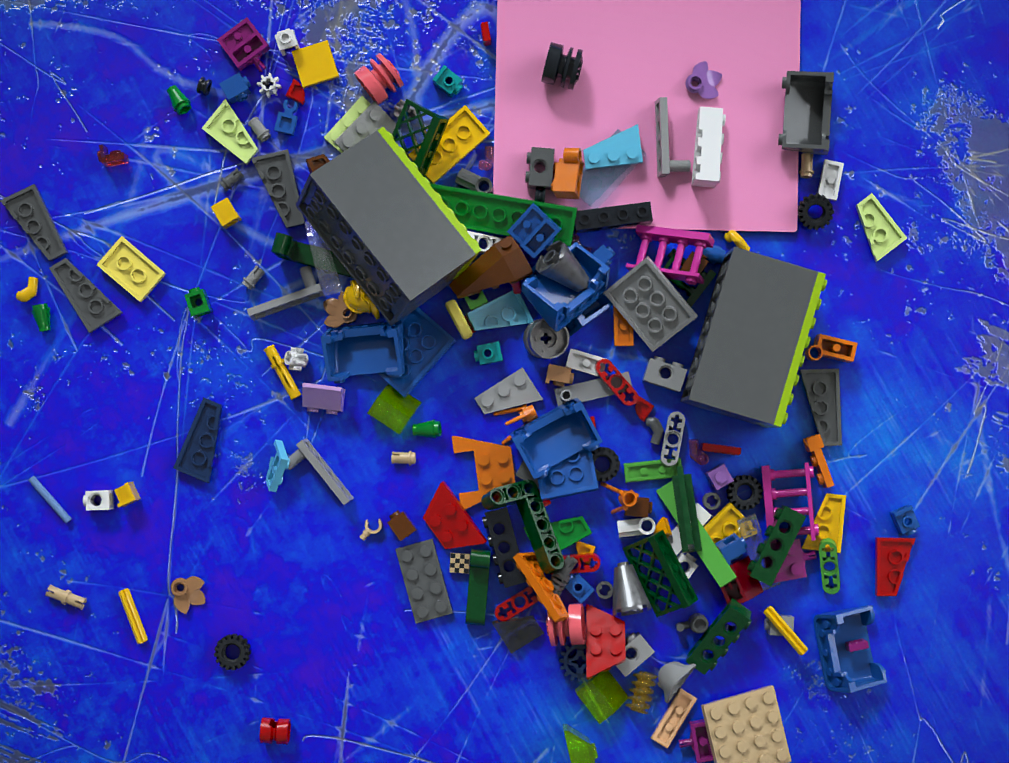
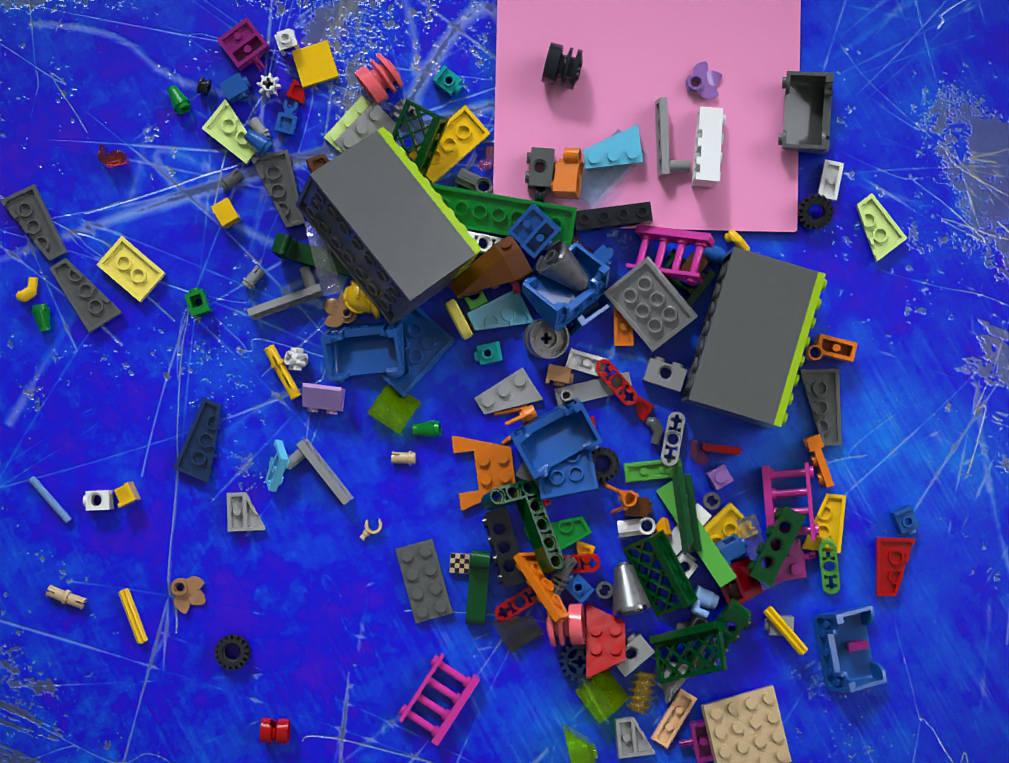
reddish brown brick [387,510,417,541] -> none
red wing [423,481,487,549] -> none
red tile [481,22,491,46] -> none
black tyre [726,475,763,510] -> none
tan pin [799,153,814,179] -> none
none -> light grey wing [227,492,265,532]
none -> blue cone [244,129,274,156]
none -> dark pink fence [398,652,480,746]
none -> light grey wing [614,716,655,759]
none -> dark green fence [649,621,728,684]
none -> light blue piece [691,585,719,619]

